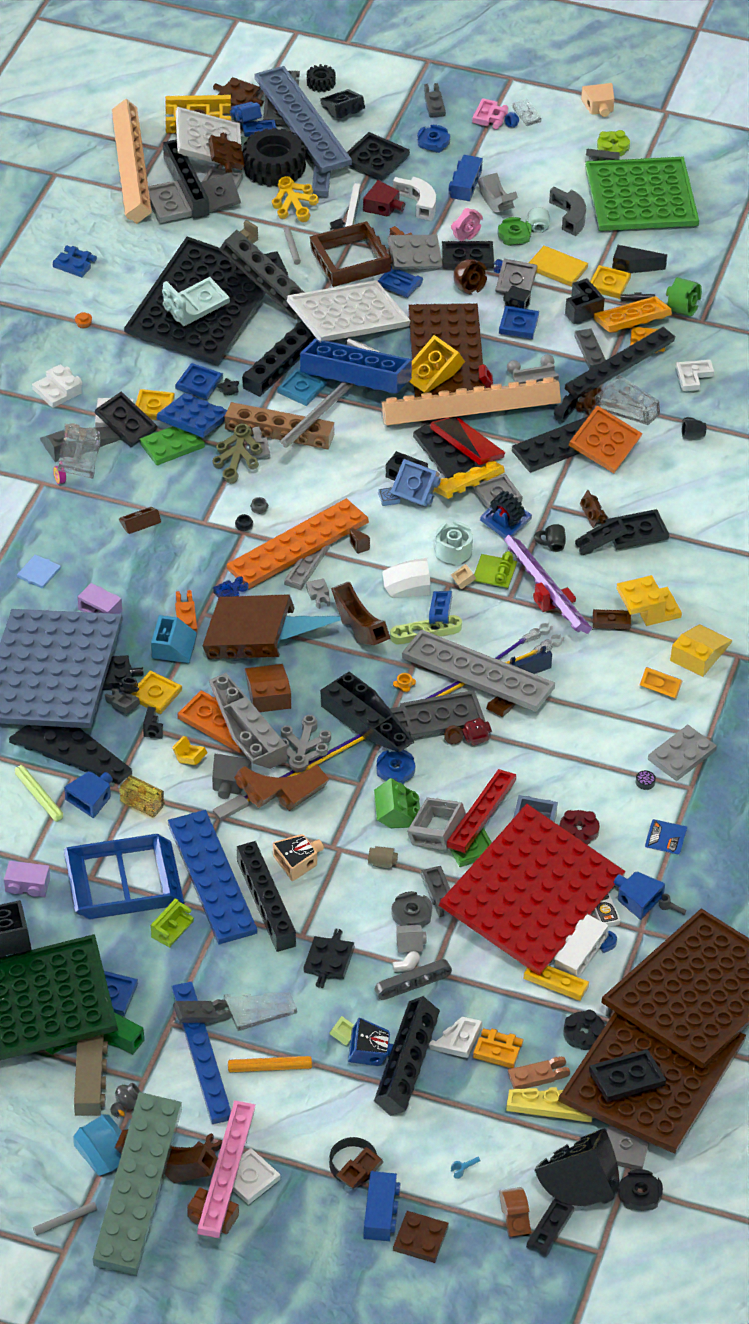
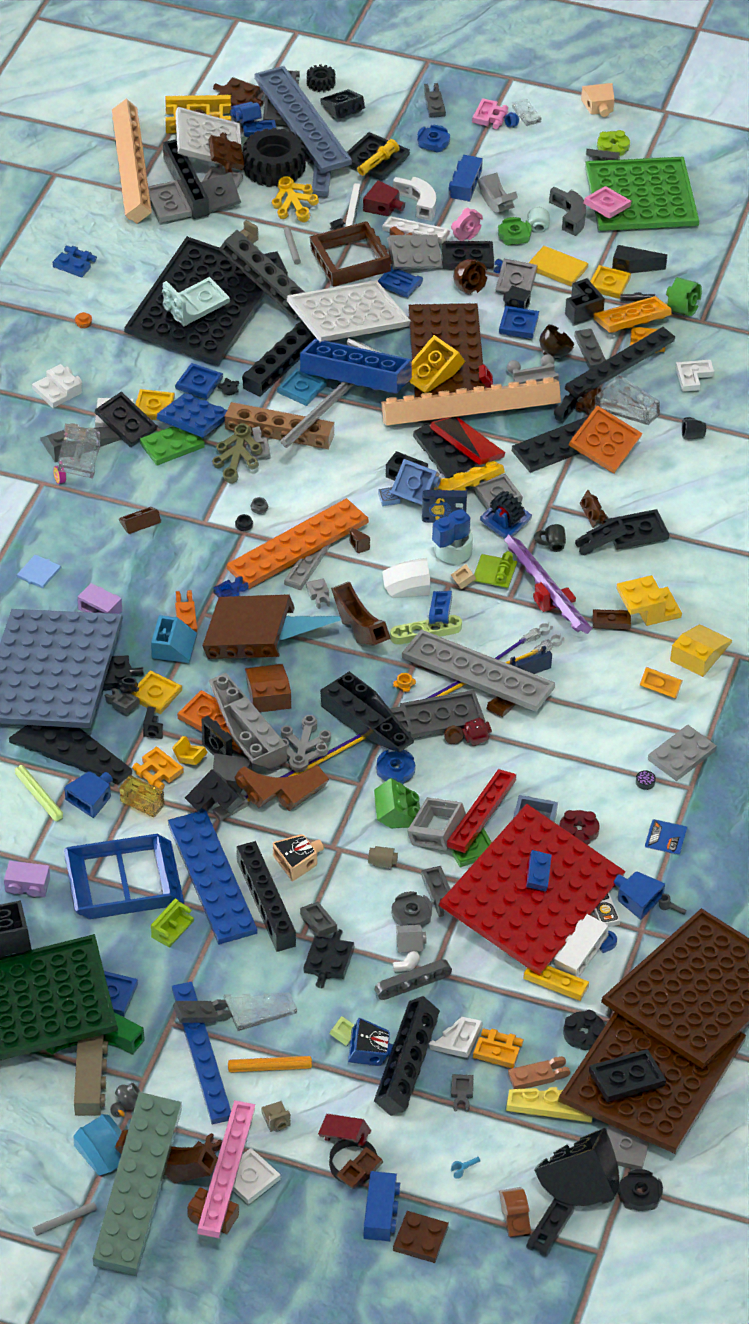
none -> light orange plate [132,746,184,791]
none -> black brick [185,769,245,814]
none -> black plate [201,715,233,756]
none -> dark tan bracket [261,1101,291,1132]
none -> dark grey plate [300,902,337,937]
none -> dark red hinge [318,1113,372,1146]
none -> yellow pin [357,139,400,176]
none -> white tile [382,216,450,243]
none -> dark blue container [422,490,467,523]
none -> blue brick [432,509,471,548]
none -> dark grey plate [451,1074,474,1112]
none -> blue plate [526,850,552,892]
none -> dark brown cylinder [539,324,574,358]
none -> bright pink plate [584,186,631,219]

